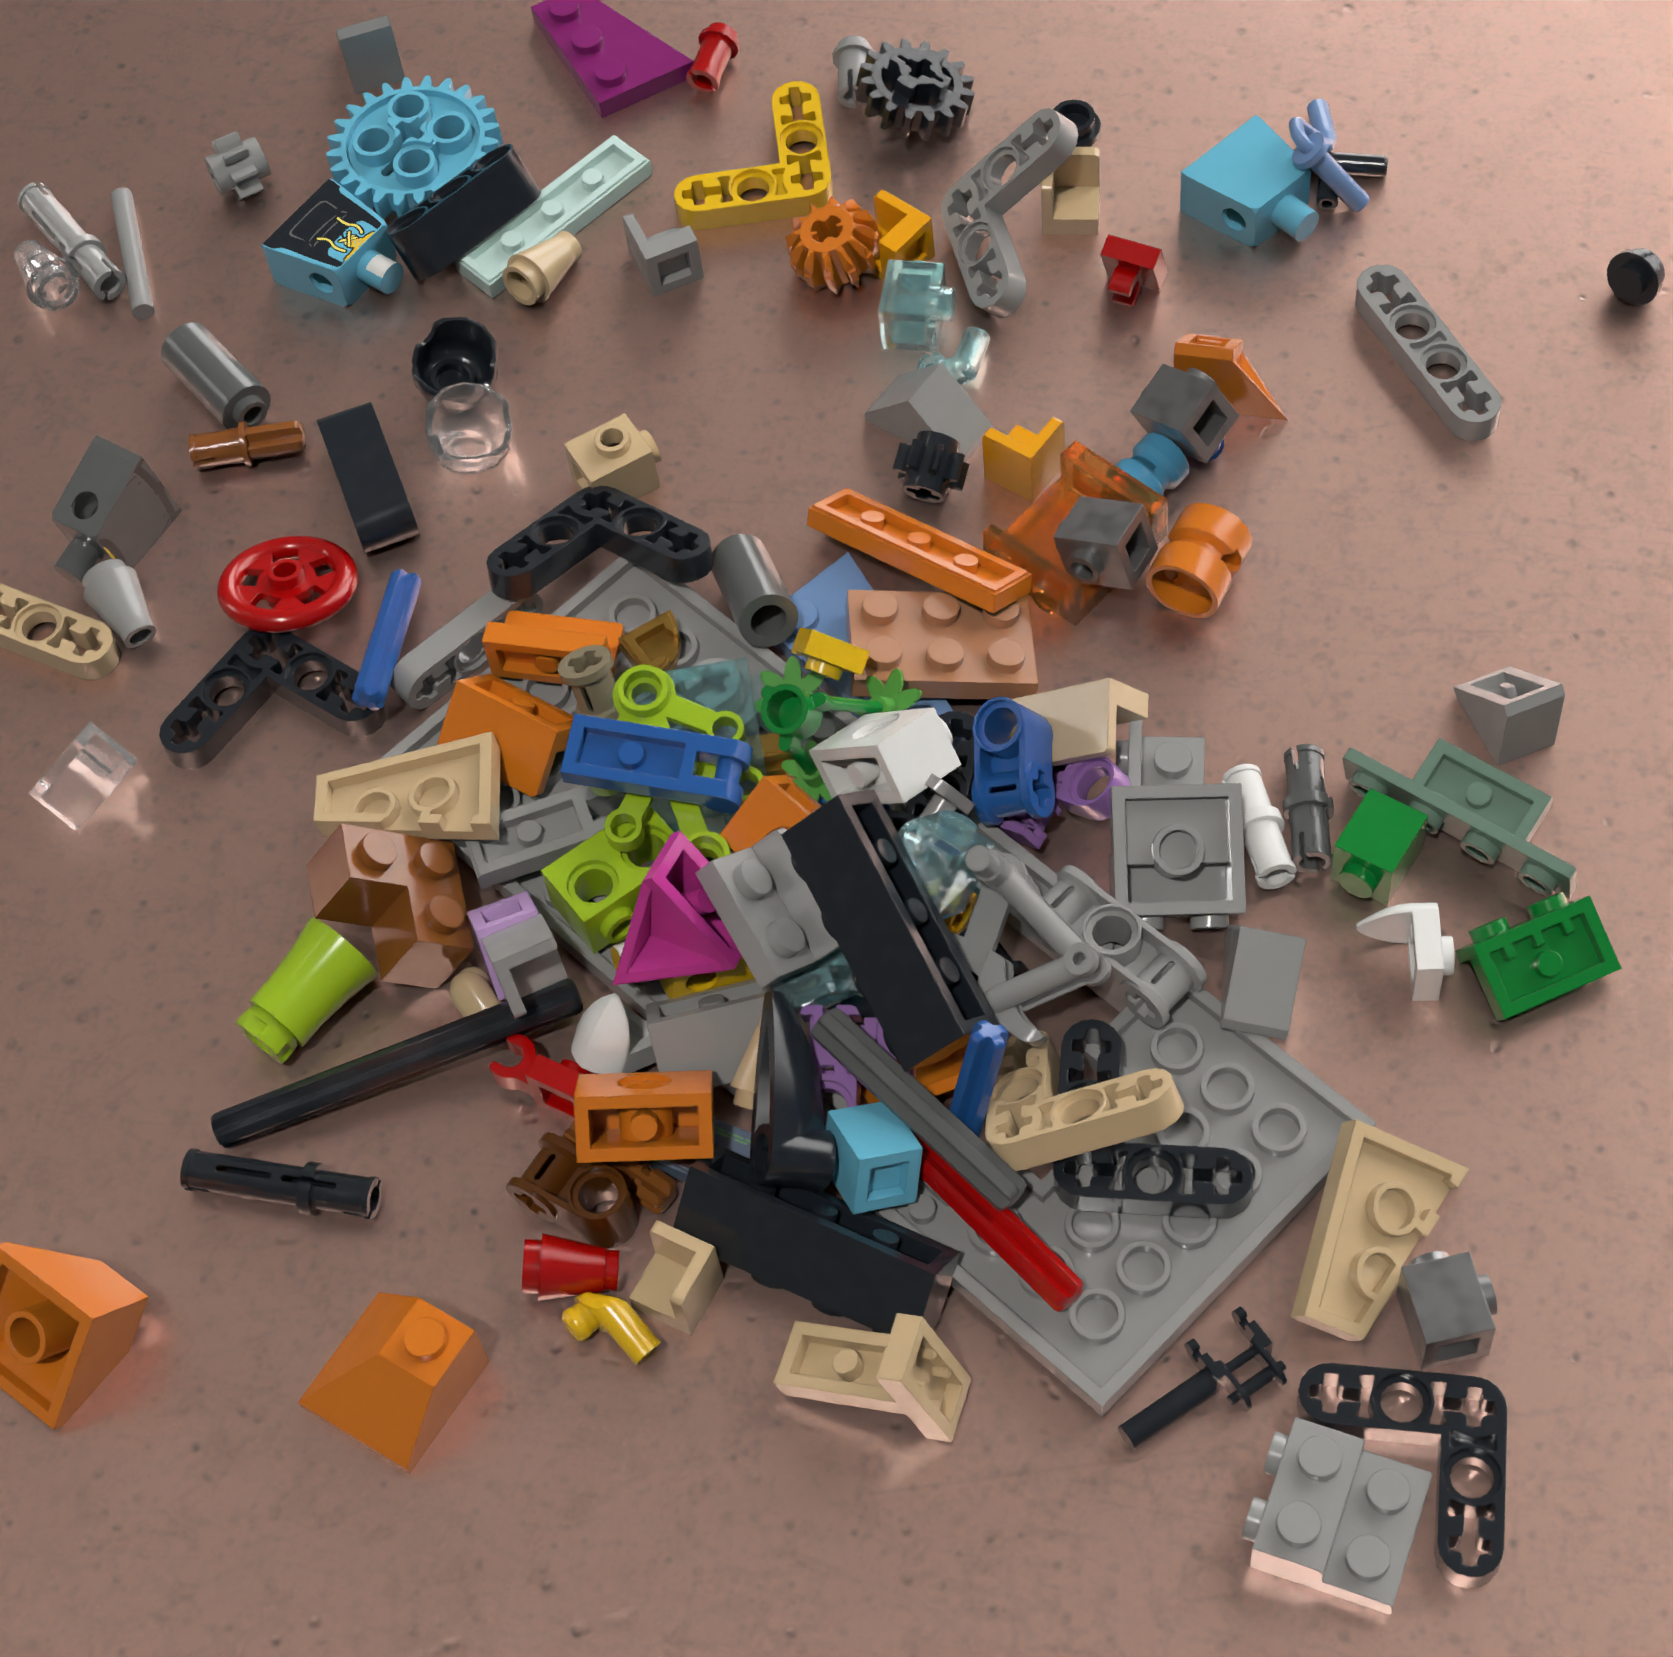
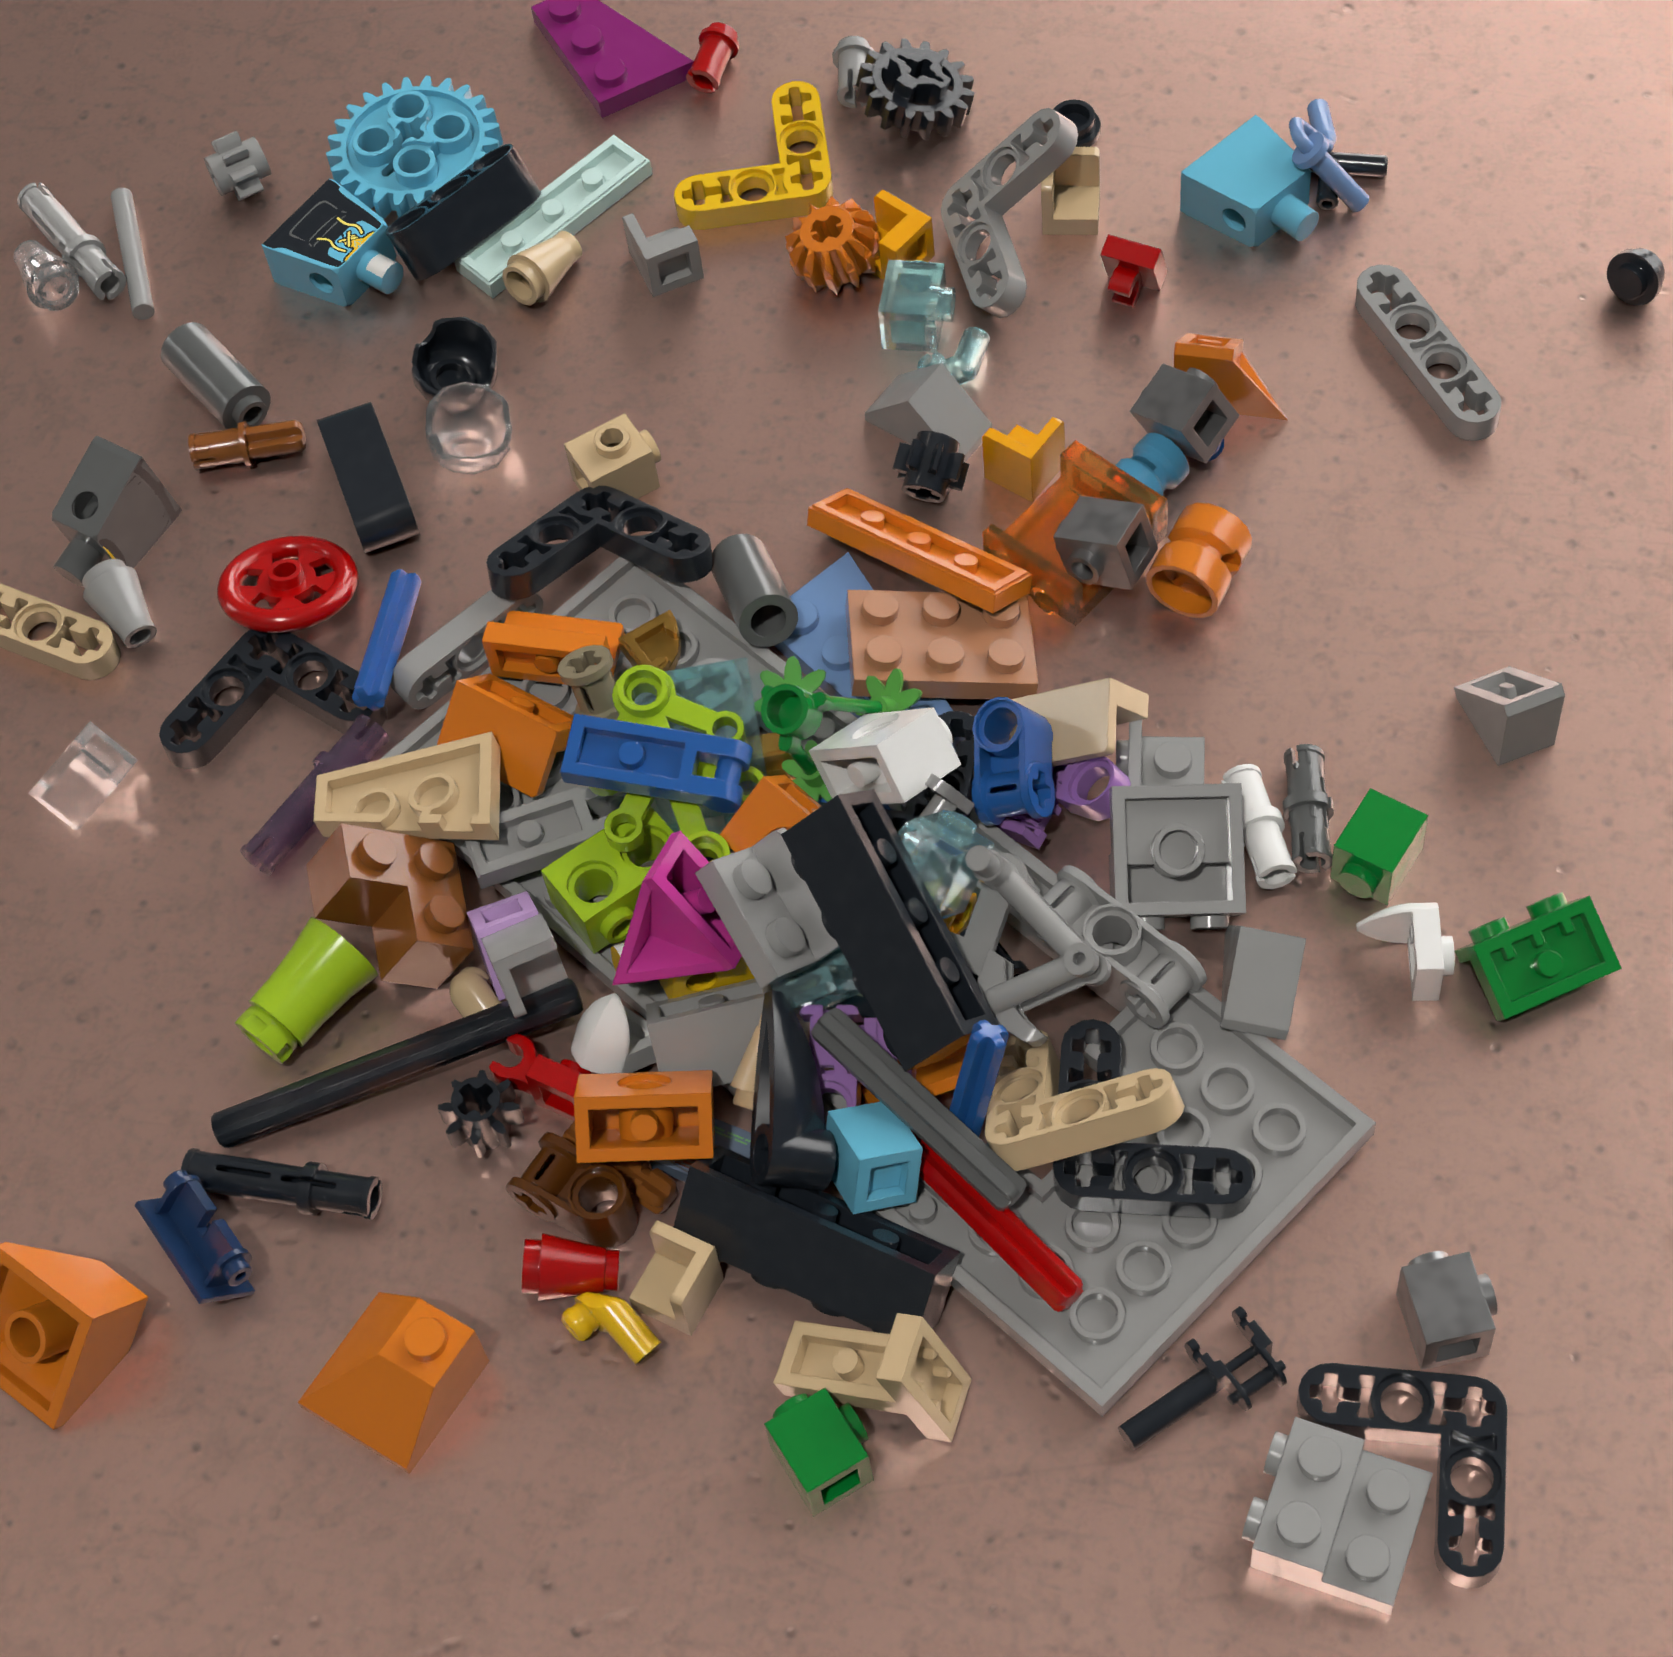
light grey slope [336,15,405,94] -> none
yellow plate [791,628,870,681] -> none
tan wing [1290,1119,1470,1341] -> none
sand green bracket [1342,738,1577,899] -> none
none -> dark blue hinge [135,1170,255,1304]
none -> clear purple pin [240,714,389,876]
none -> black gear [438,1070,525,1158]
none -> green brick [764,1388,874,1517]

